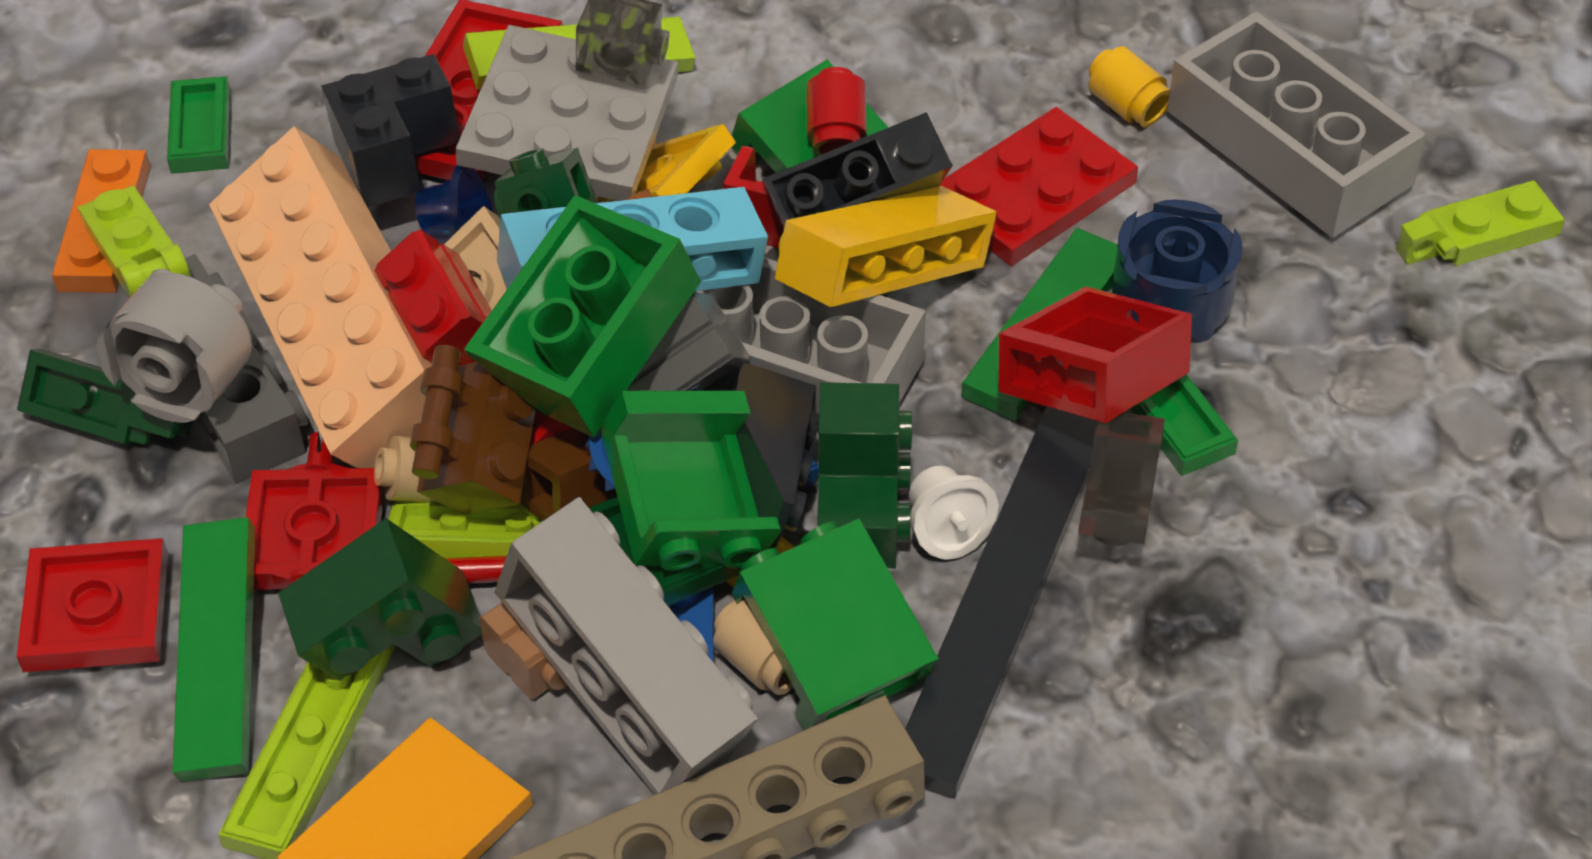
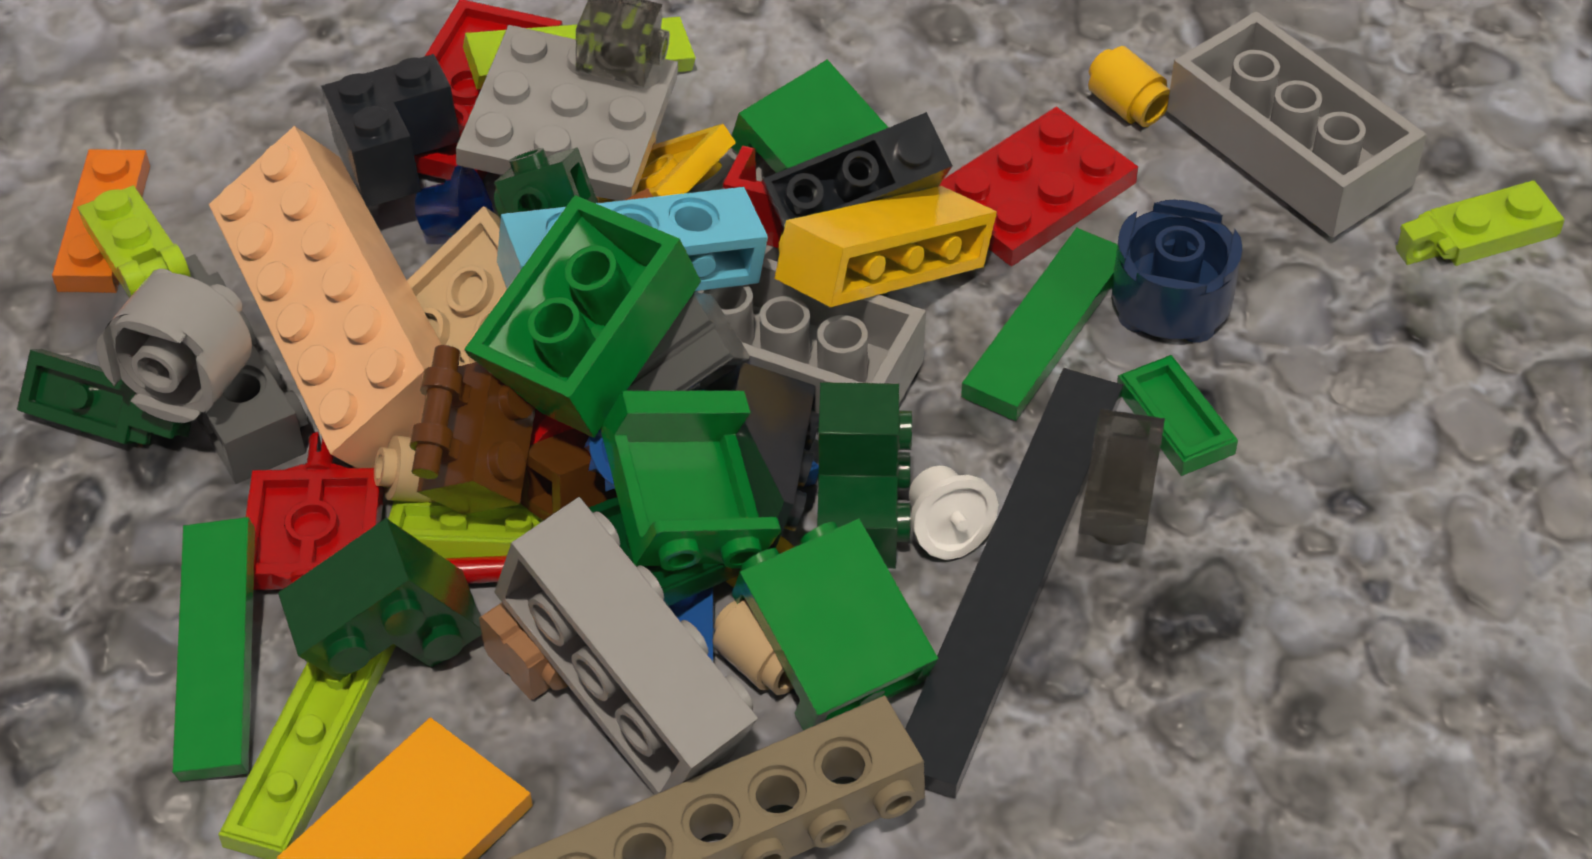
red plate [16,538,168,673] -> none
green tile [167,76,231,174] -> none
red brick [374,229,492,366] -> none
red brick [806,67,867,156] -> none
red window [999,286,1192,423] -> none

